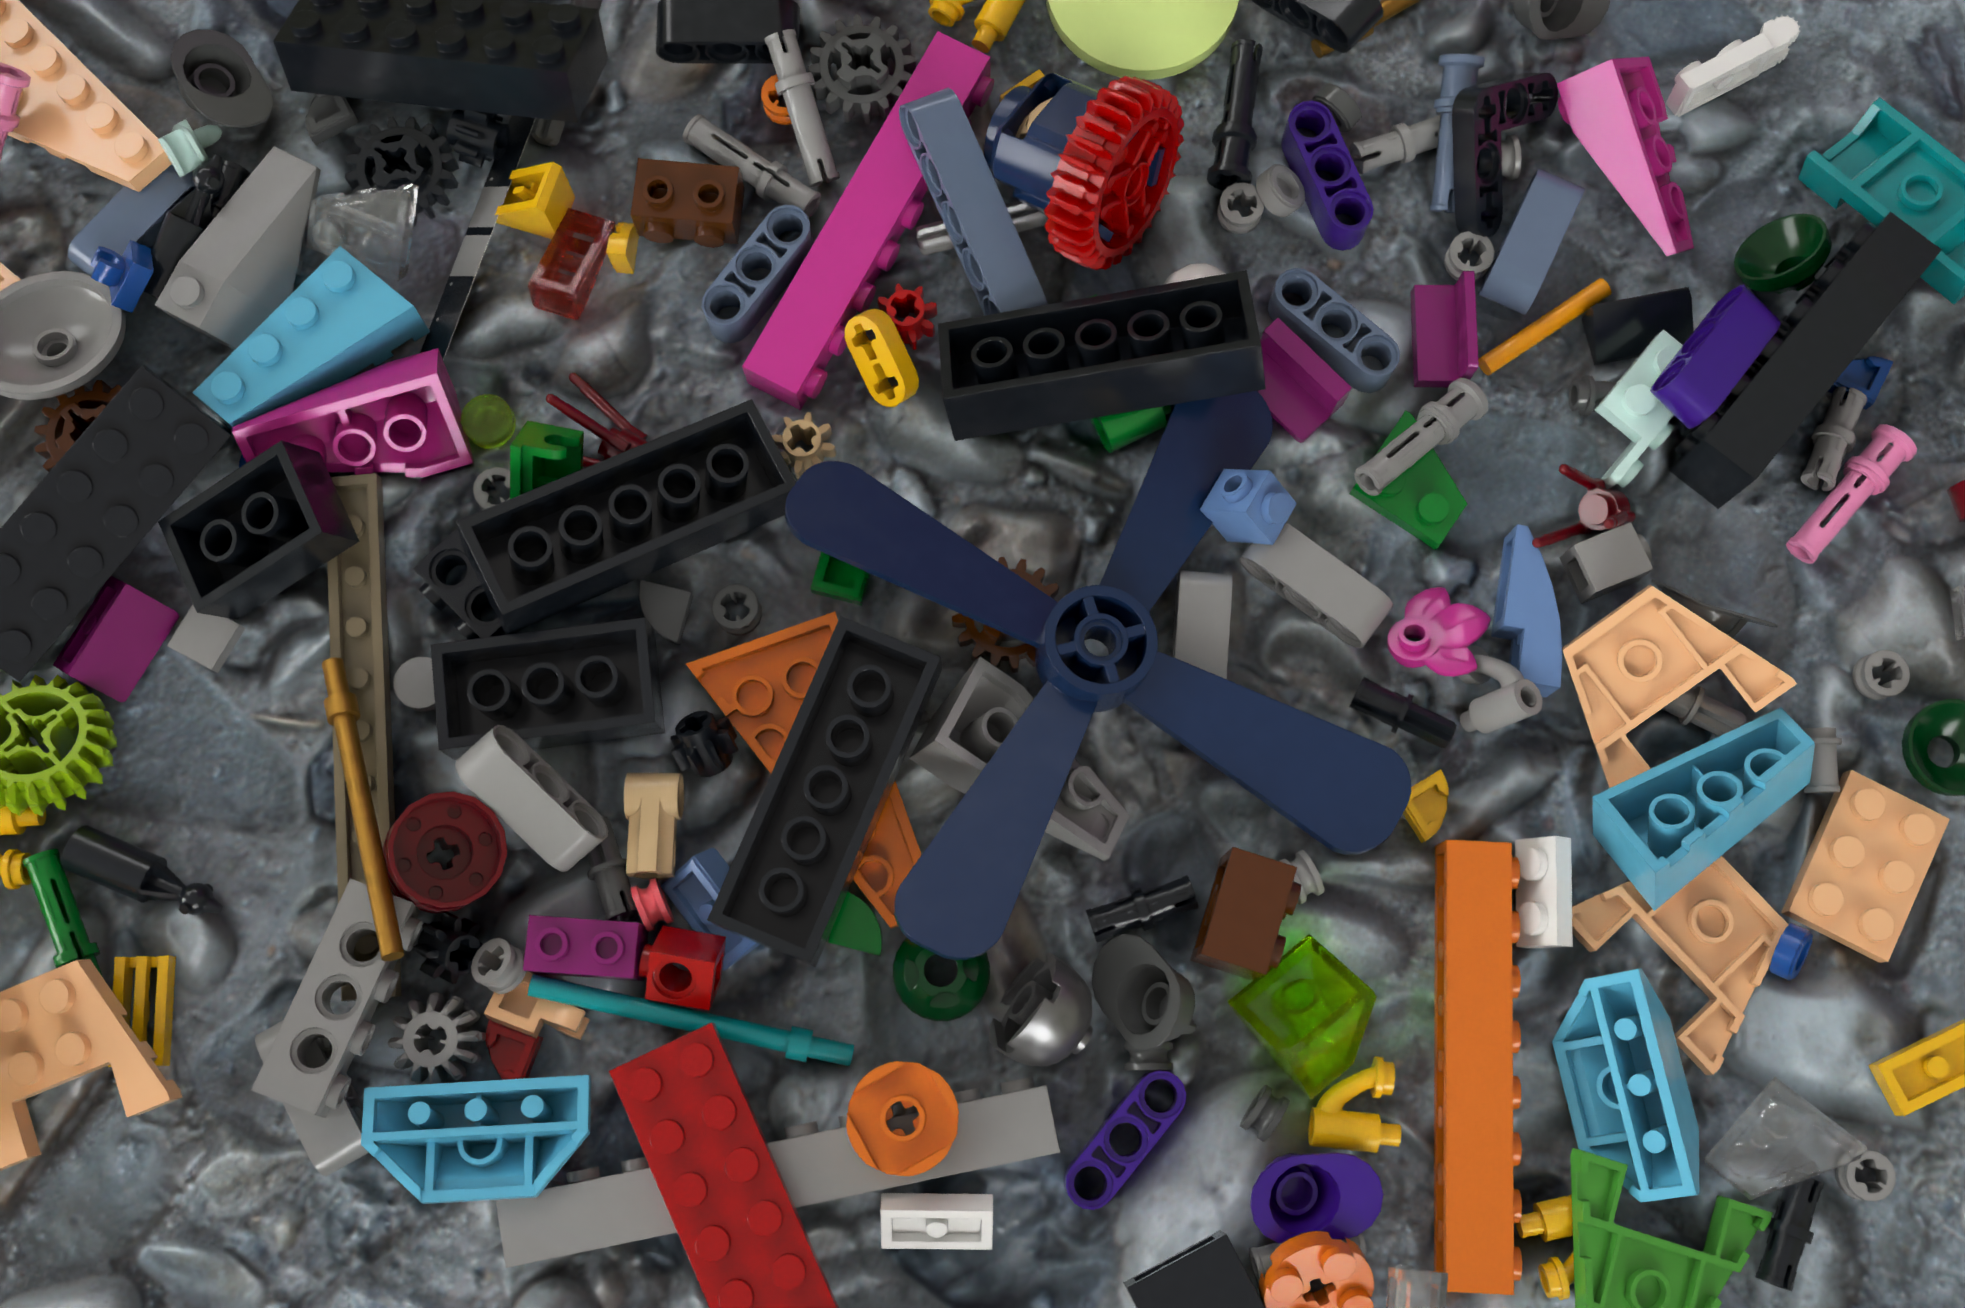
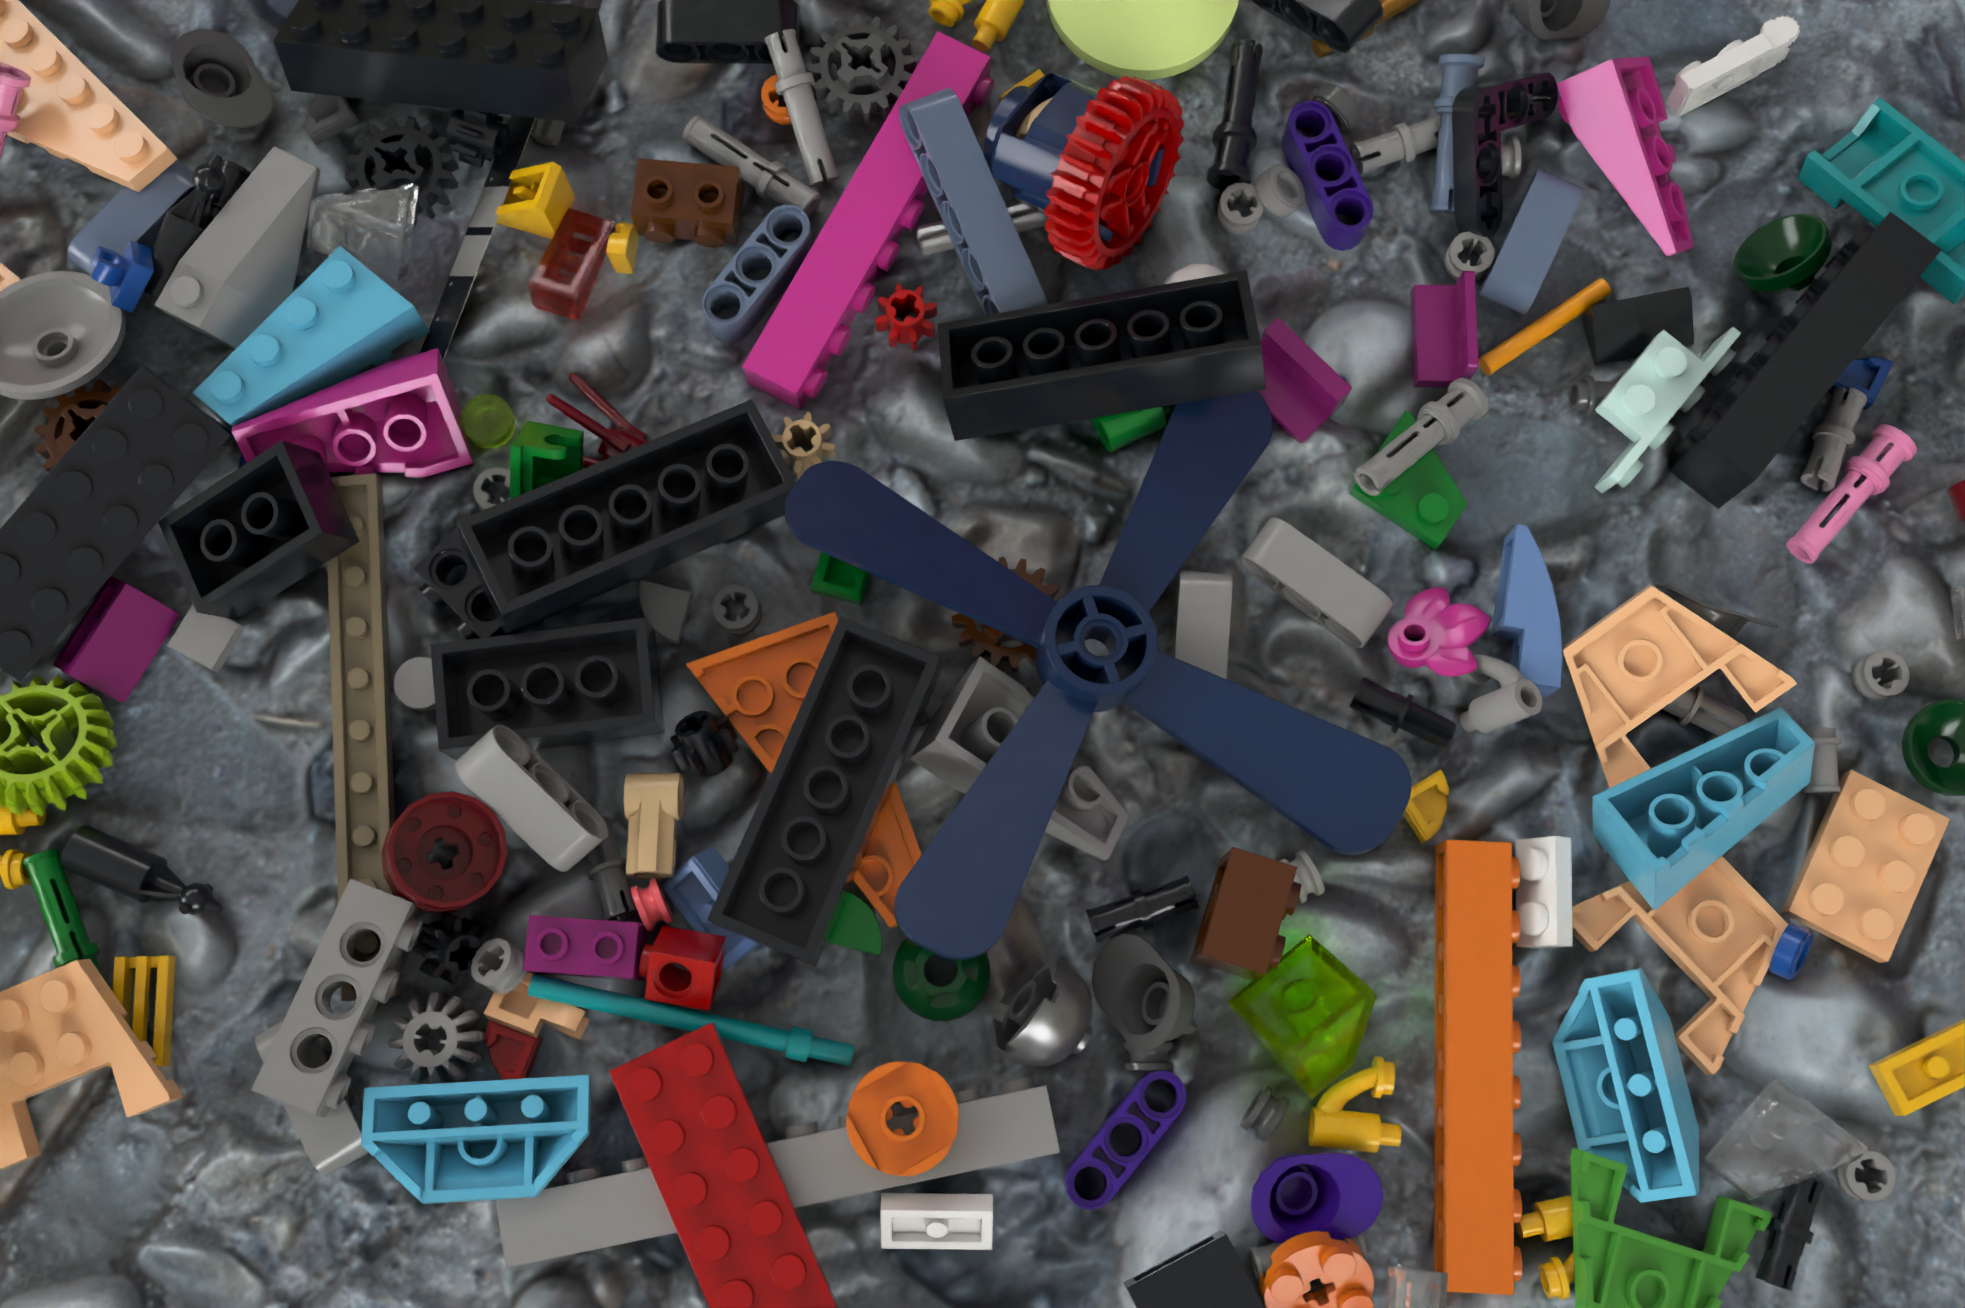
light aqua piece [158,119,222,177] -> none
pearl gold bar [322,657,405,961] -> none
yellow beam [844,308,919,407] -> none
medium blue brick [1200,469,1297,545] -> none
sand blue beam [1268,268,1400,393] -> none
dark red plant [1532,464,1636,548] -> none
light grey brick [1559,522,1653,604] -> none
dark purple beam [1650,284,1781,429] -> none

